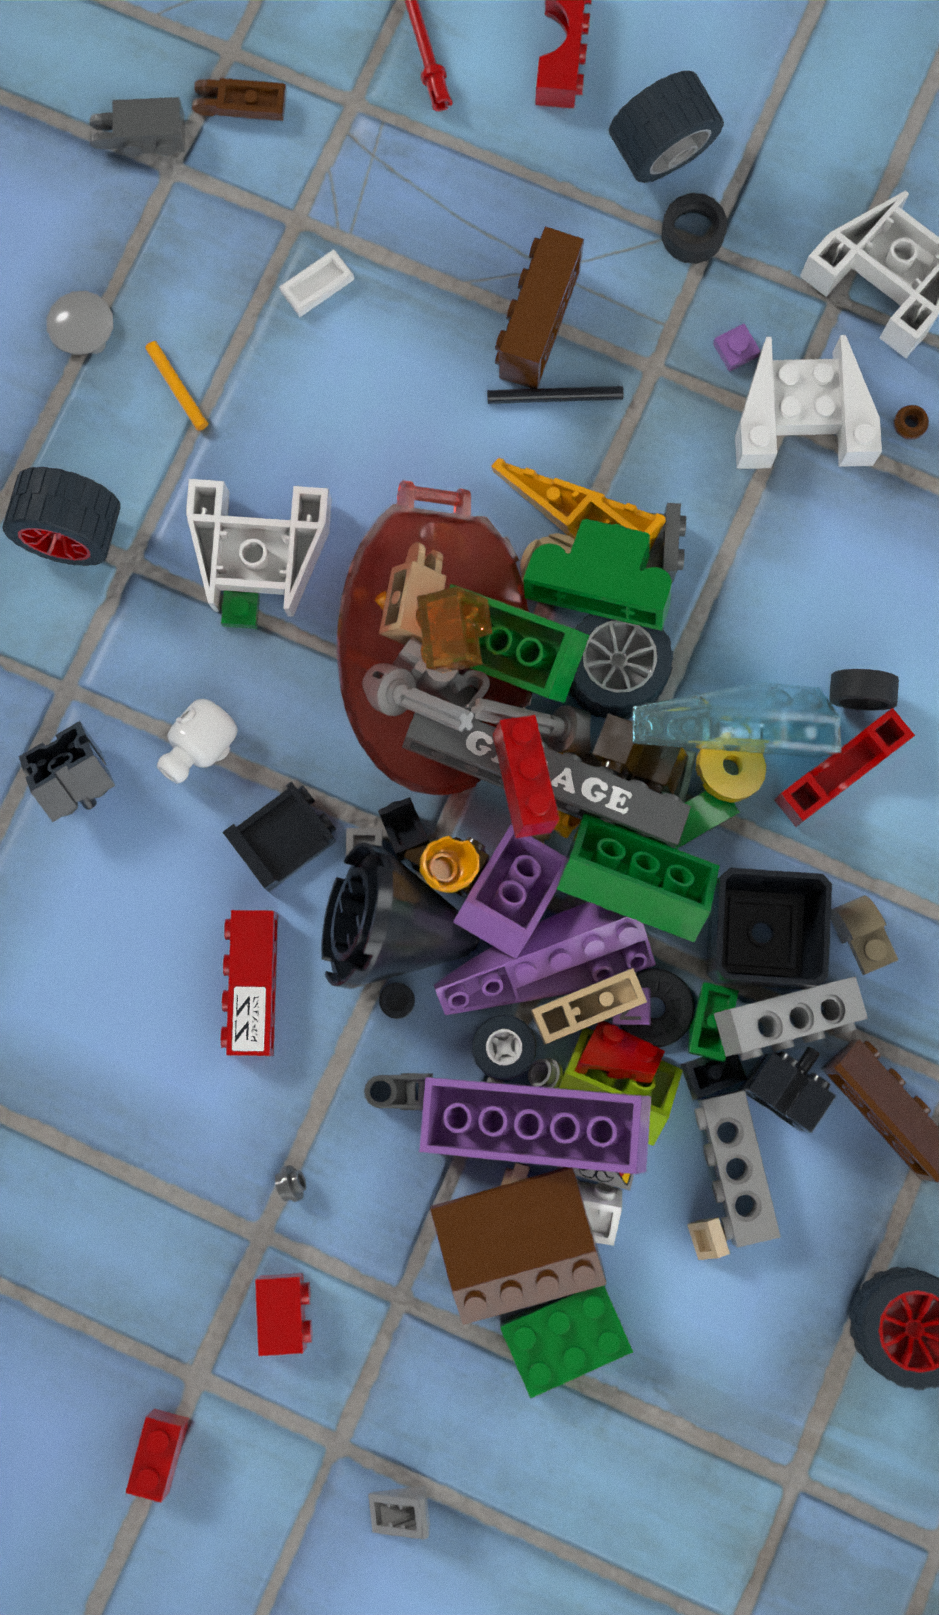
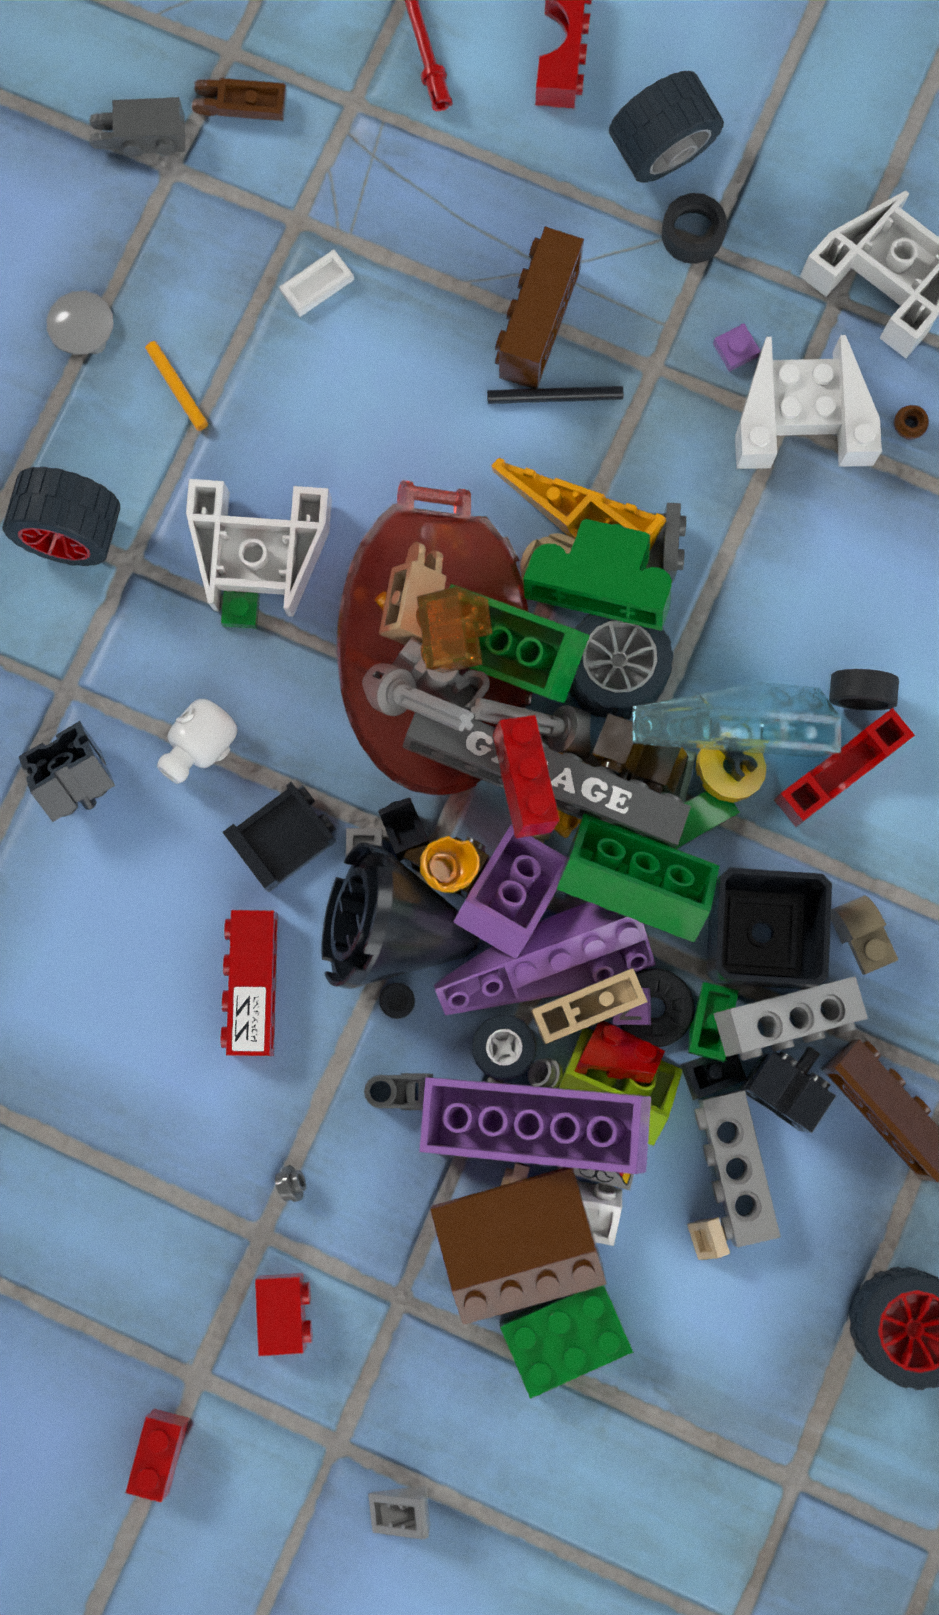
none -> black piece [716,735,758,782]

